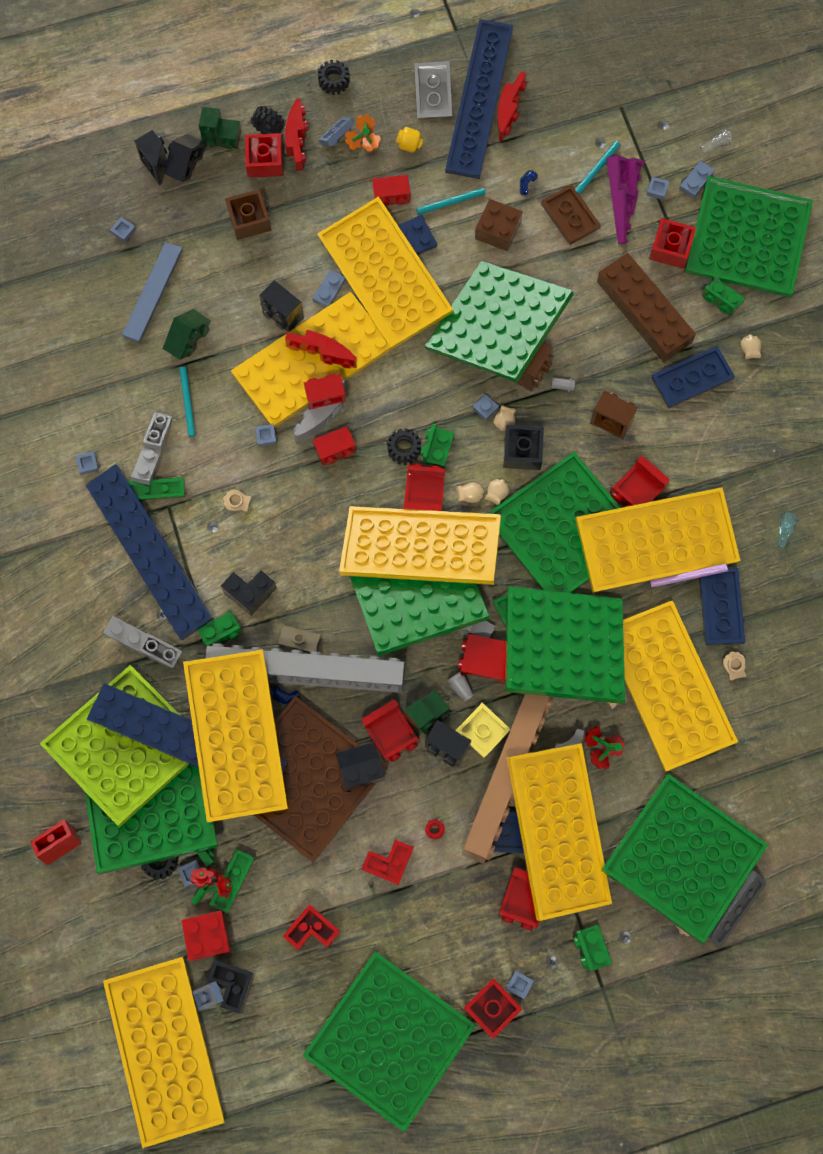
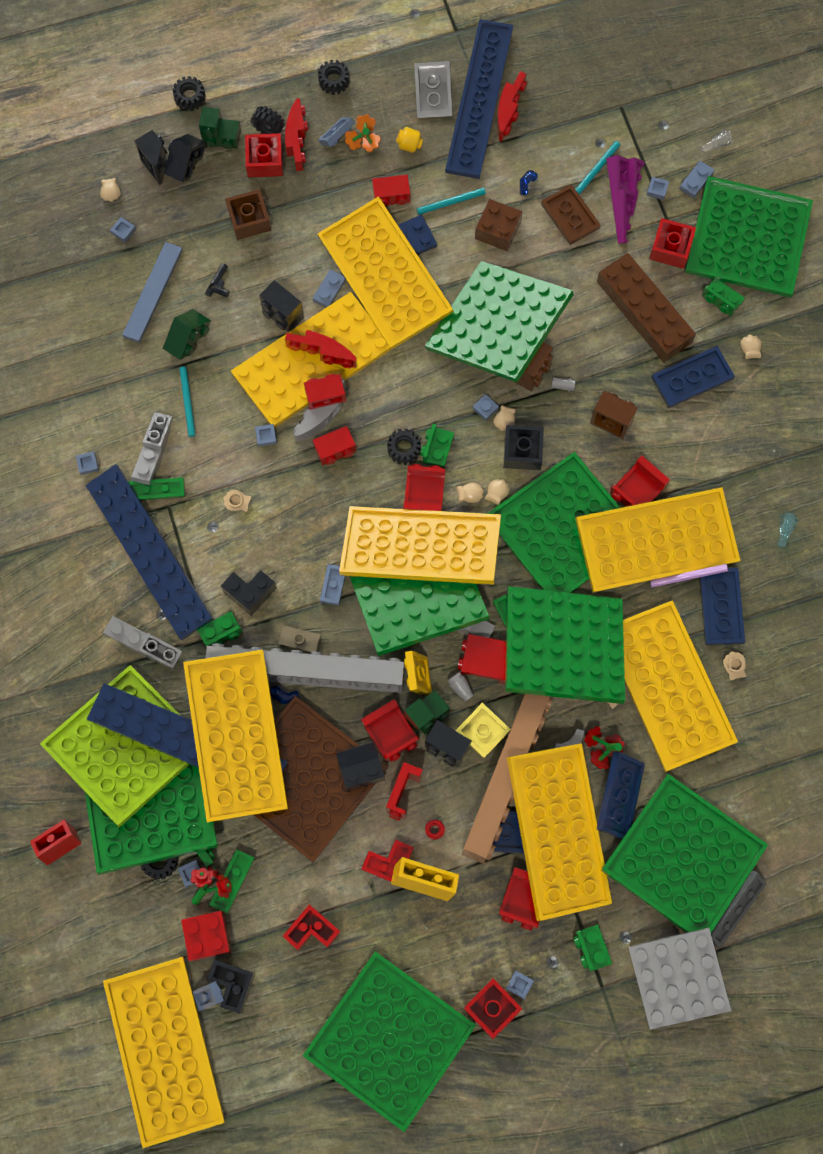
none -> tan animal [100,178,121,202]
none -> black tyre [172,76,206,111]
none -> black hose [205,263,230,298]
none -> sand blue plate [320,564,345,606]
none -> red panel [386,762,423,821]
none -> yellow brick [391,857,459,901]
none -> yellow plate [404,651,432,696]
none -> dark blue plate [596,752,645,840]
none -> light grey plate [629,928,731,1030]

